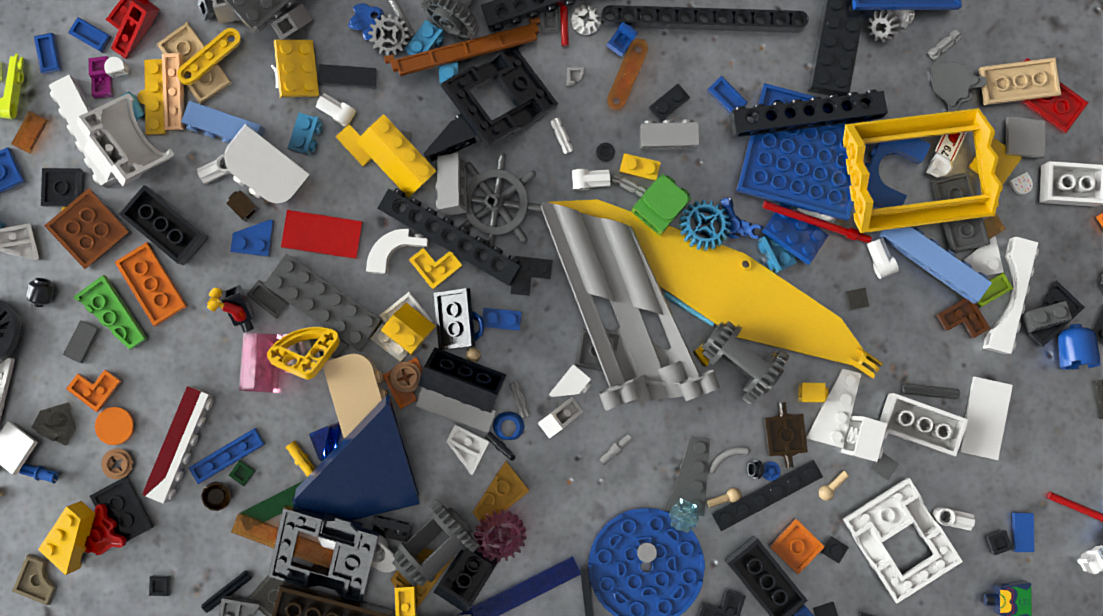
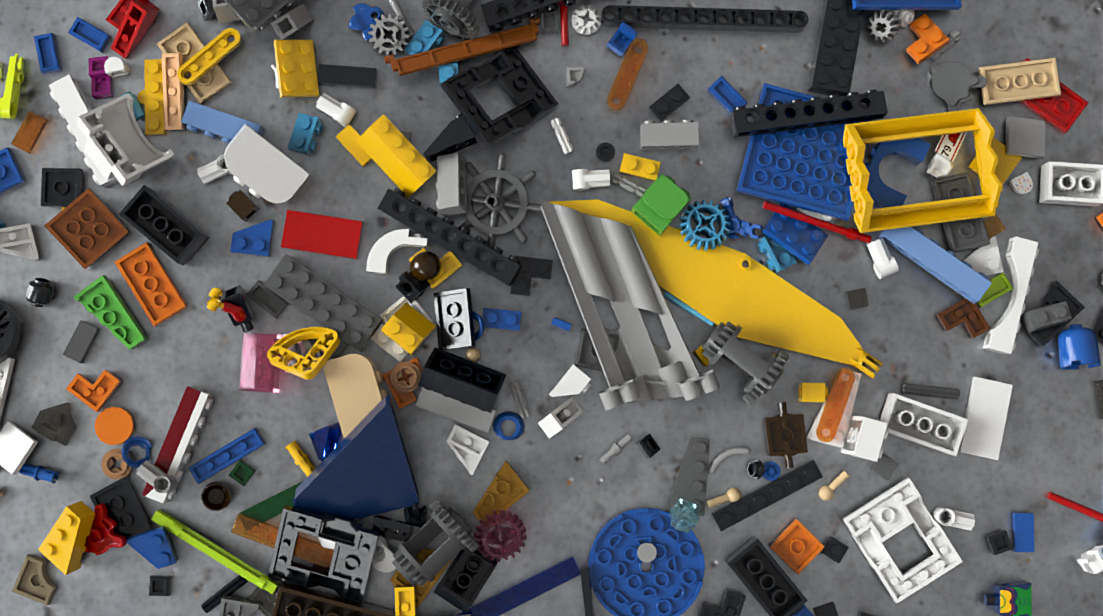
black piece [485,432,516,461] -> none
none -> blue piece [121,436,152,468]
none -> blue wing [126,526,178,569]
none -> light grey piece [136,460,177,493]
none -> lime piece [151,509,280,594]
none -> black brick [396,271,431,303]
none -> black tile [404,503,427,528]
none -> dark brown hair [410,251,441,281]
none -> blue tile [551,317,571,332]
none -> black slope [636,434,661,459]
none -> clear orange plate [816,368,855,442]
none -> orange plate [906,14,950,65]

